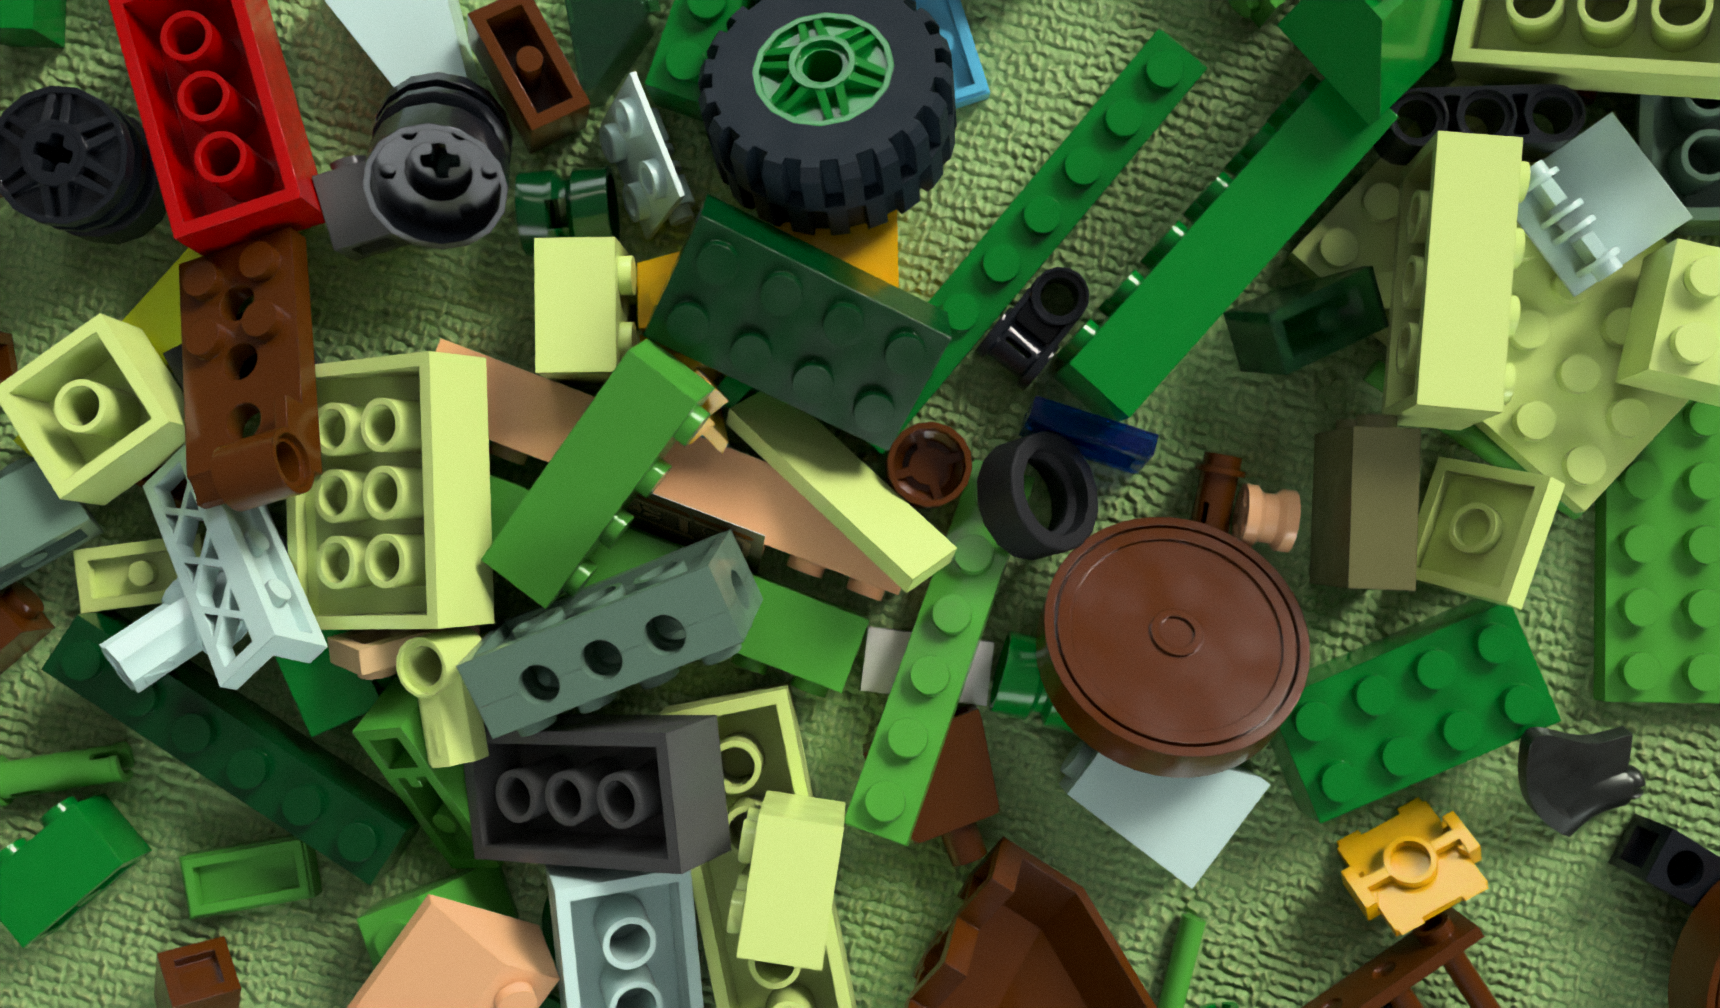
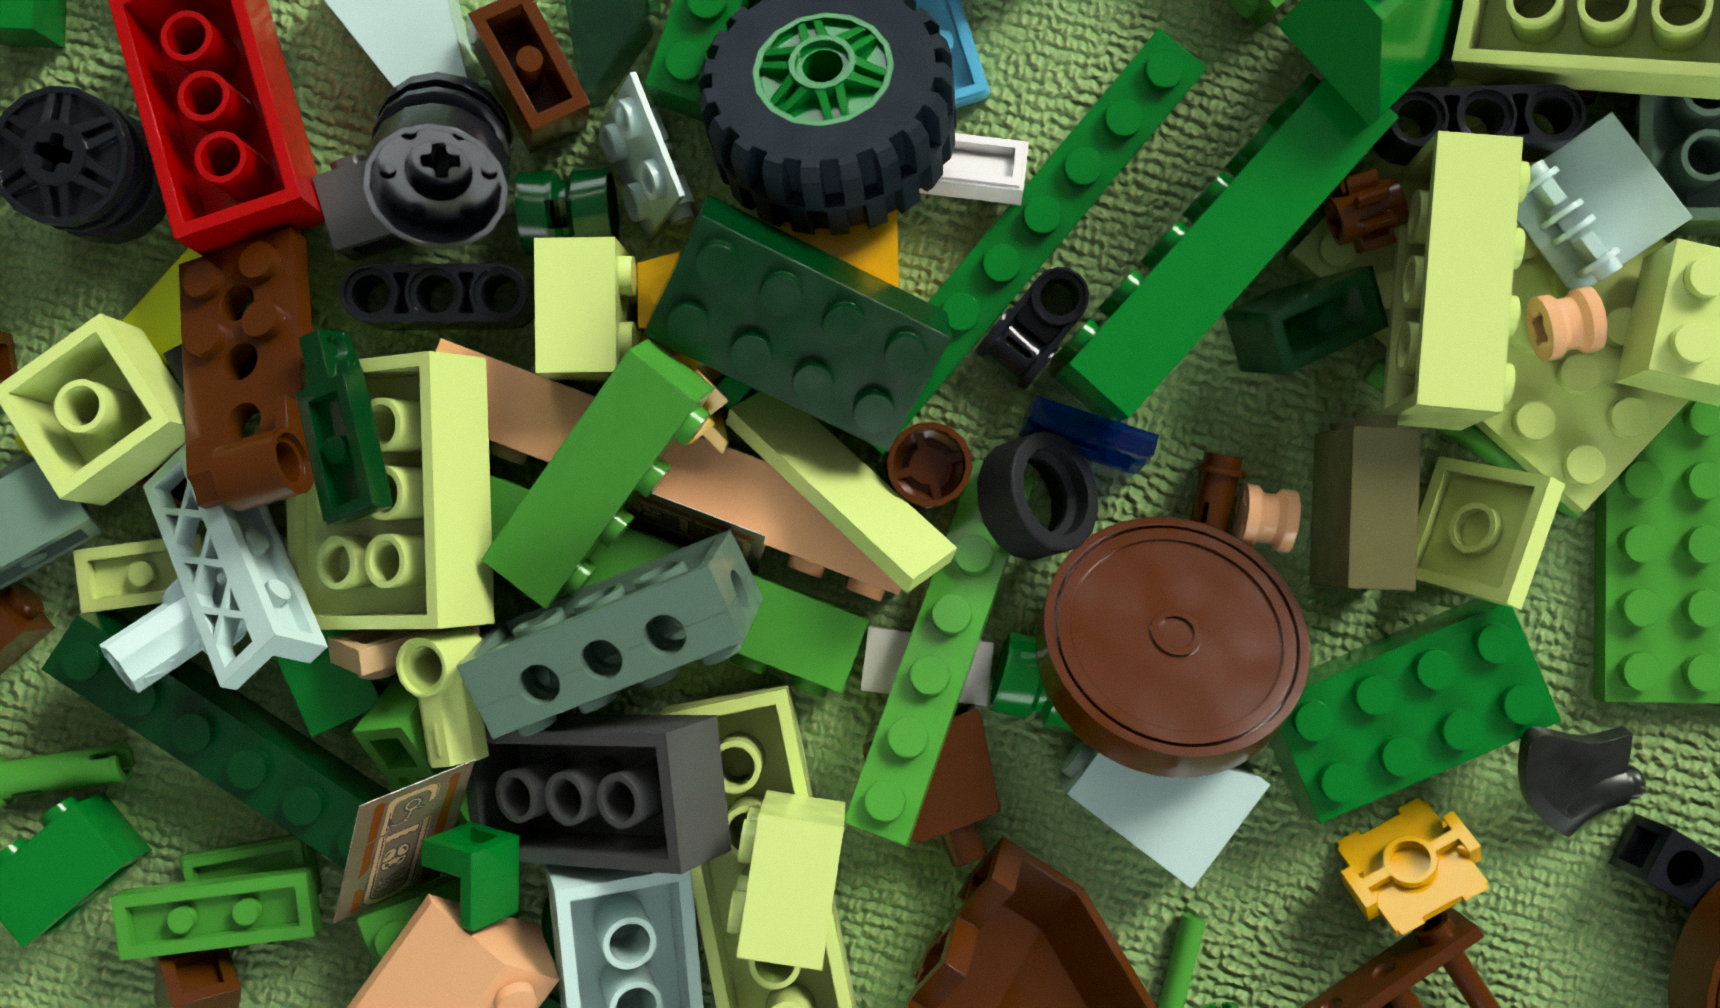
none -> bright green plate [111,866,323,961]
none -> dark green hinge [295,329,394,525]
none -> sticker [333,760,475,924]
none -> black beam [339,263,535,330]
none -> green panel [421,822,519,932]
none -> white tile [919,133,1029,205]
none -> reddish brown gear [1325,168,1408,254]
none -> light nougat wheel [1526,286,1608,361]

